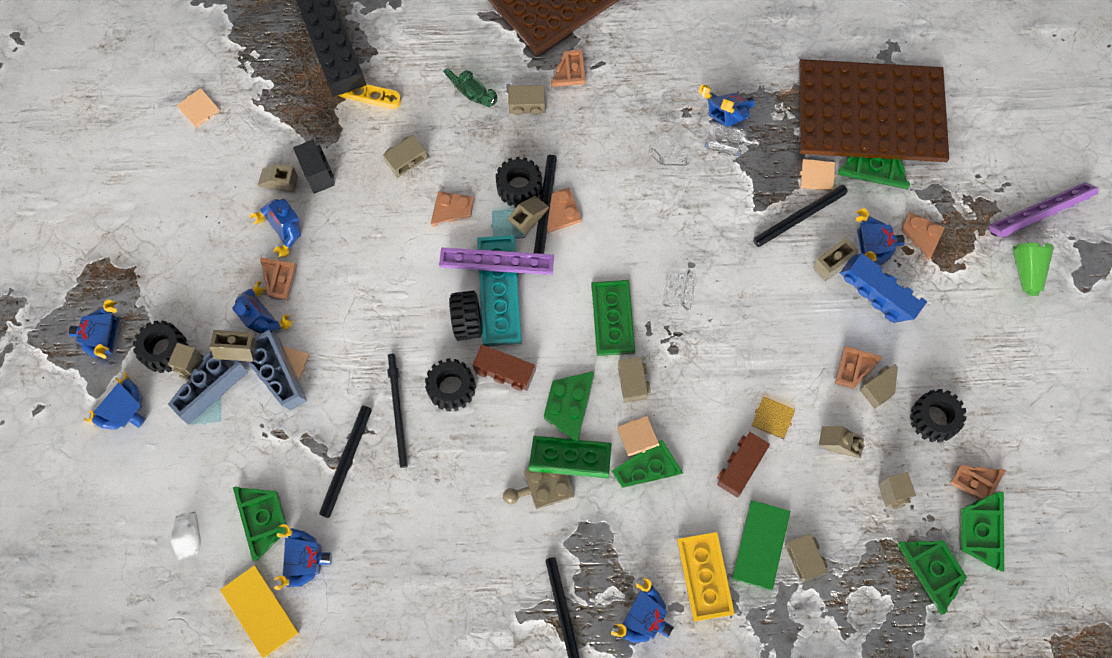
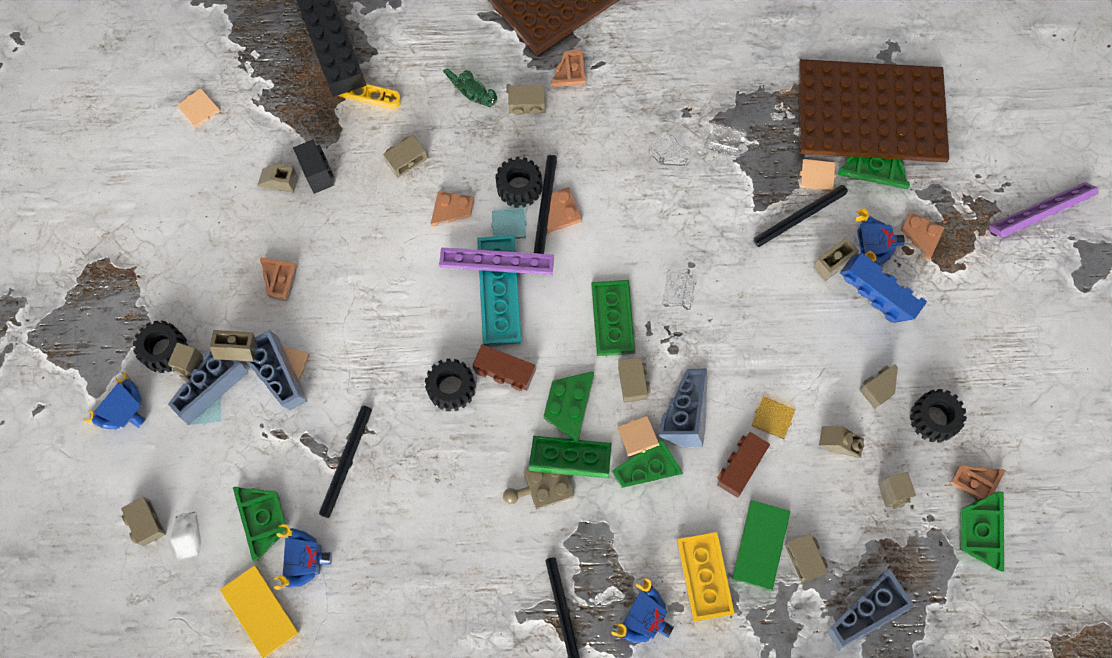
blue torso [69,299,119,359] -> none
blue torso [232,281,293,334] -> none
blue torso [250,199,301,258] -> none
black bar [387,353,408,468] -> none
black tyre [449,290,482,341] -> none
dark tan slope [507,196,549,236] -> none
blue torso [699,84,755,127] -> none
nougat wing [835,346,882,389] -> none
green wing [897,540,967,615] -> none
bright green cone [1013,243,1054,296] -> none
none -> dark tan brick [121,497,166,546]
none -> sand blue wedge [659,368,707,447]
none -> sand blue wedge [827,568,914,651]

